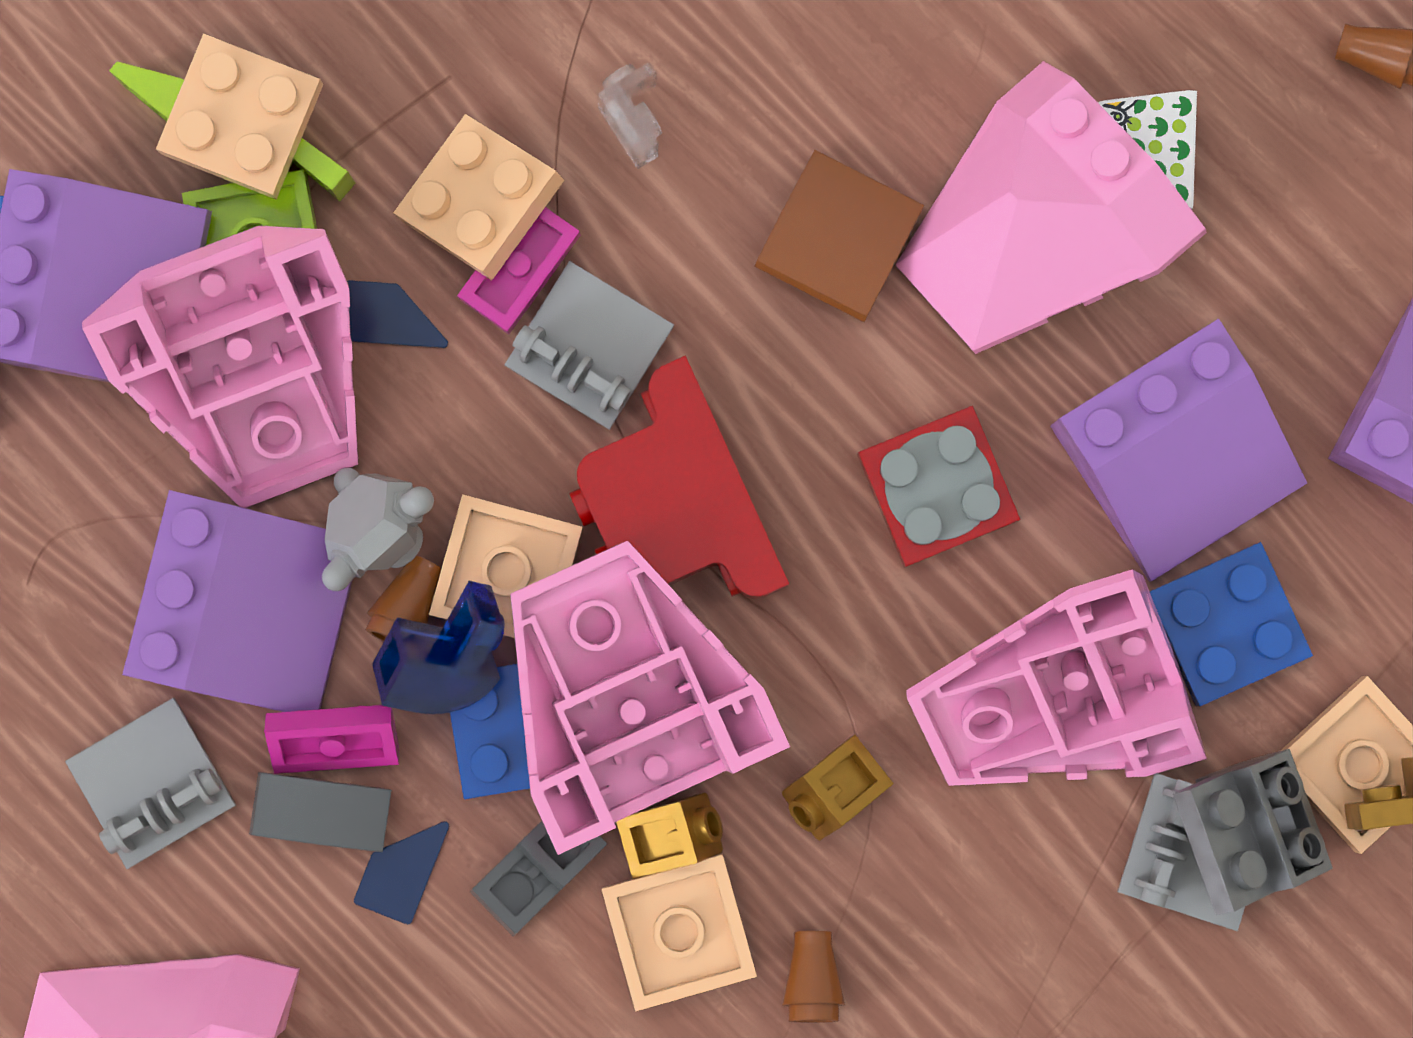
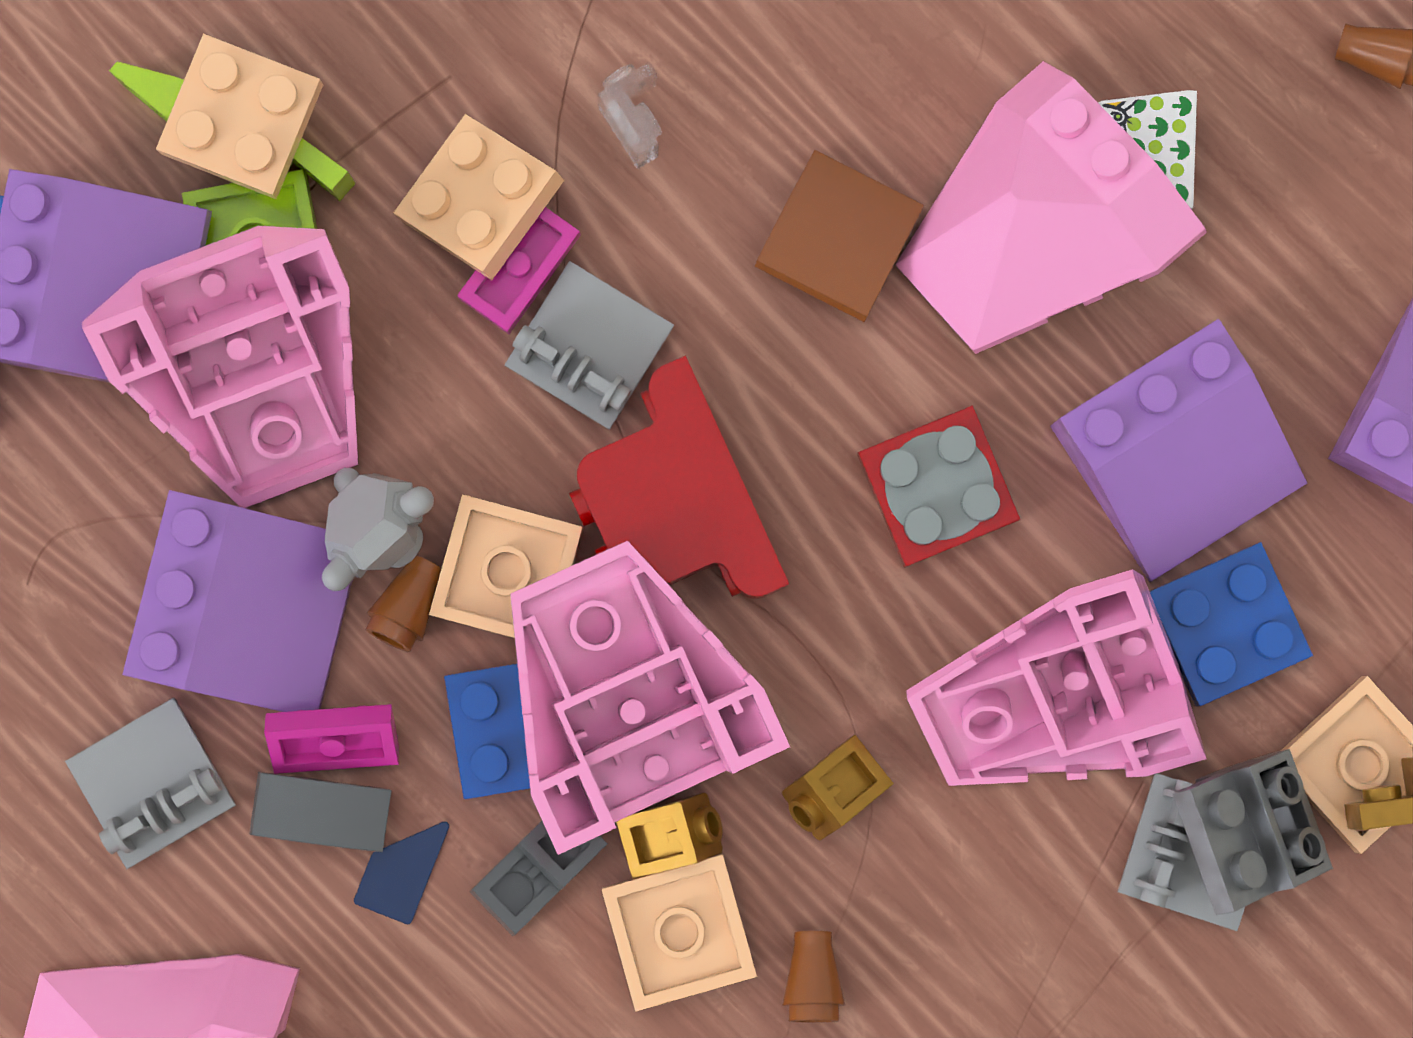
dark blue sticker [347,280,448,348] -> none
clear blue brick [372,581,505,714] -> none

